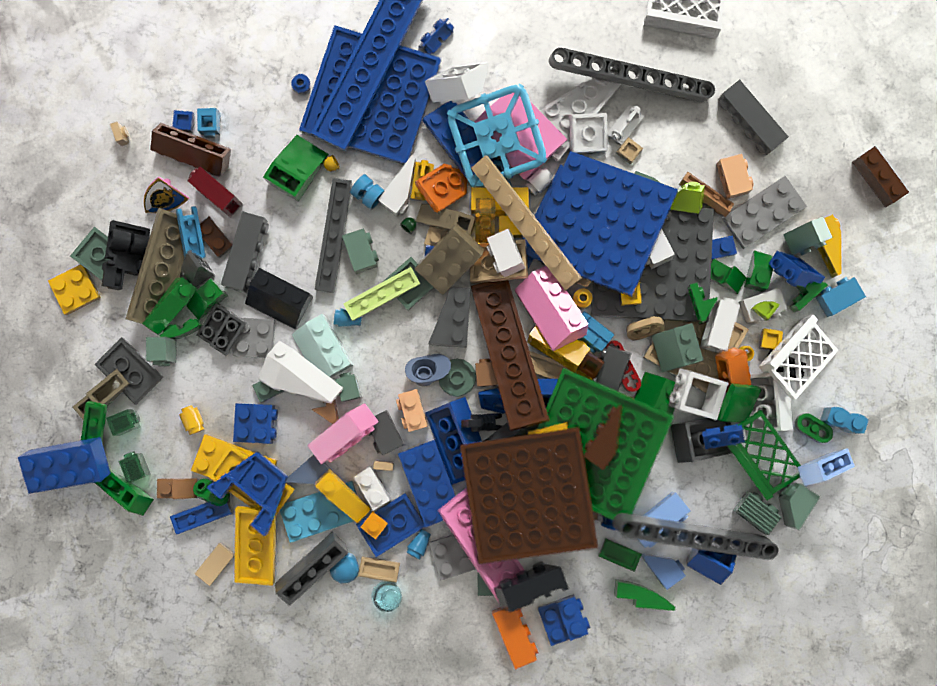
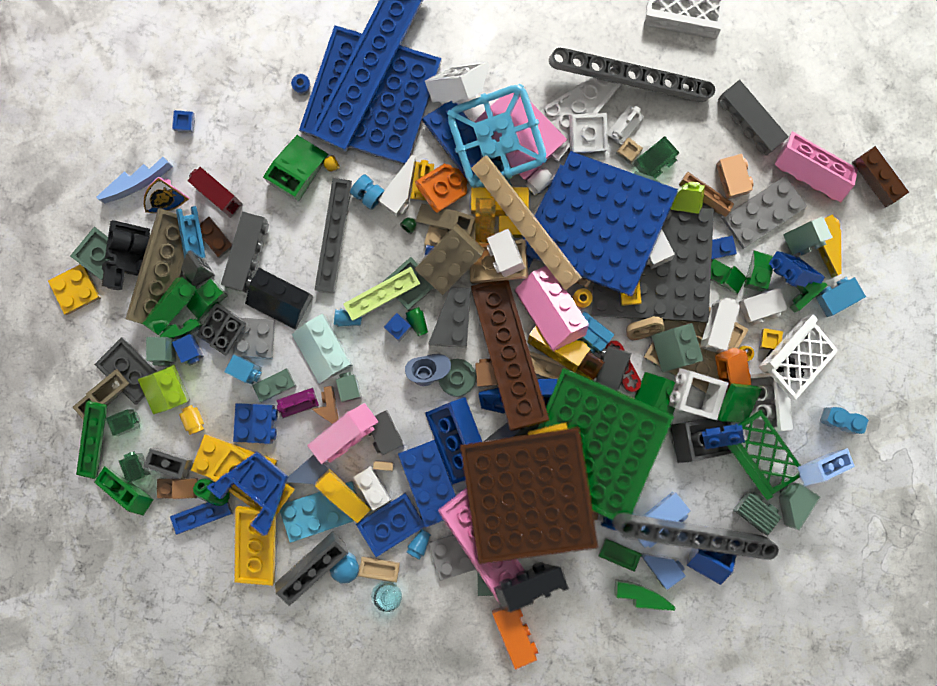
blue brick [17,437,111,494] -> none
tan plate [110,122,129,146] -> none
reddish brown brick [150,123,231,177] -> none
tan tile [195,542,235,586] -> none
dark azure brick [197,108,221,138] -> none
white wedge [258,341,343,404] -> none
sand green brick [342,228,379,274] -> none
light orange plate [360,512,388,539] -> none
light nougat brick [396,389,428,432] -> none
blue hinge [418,18,455,54] -> none
black hinge [461,413,503,432] -> none
blue plate [538,594,590,646] -> none
reddish brown slope [584,405,623,470] -> none
green slope [687,282,718,325] -> none
lime tile [751,301,779,321] -> none
green plate [795,413,833,443] -> none
none -> light blue slope [96,157,173,204]
none -> lime slope [138,364,190,415]
none -> dark grey brick [144,448,193,479]
none -> blue brick [172,334,203,366]
none -> dark azure brick [224,354,262,384]
none -> magenta hinge [277,388,319,418]
none -> blue brick [384,313,412,342]
none -> green cone [405,307,428,337]
none -> clear green brick [633,136,679,179]
none -> bright pink slope [775,131,858,202]

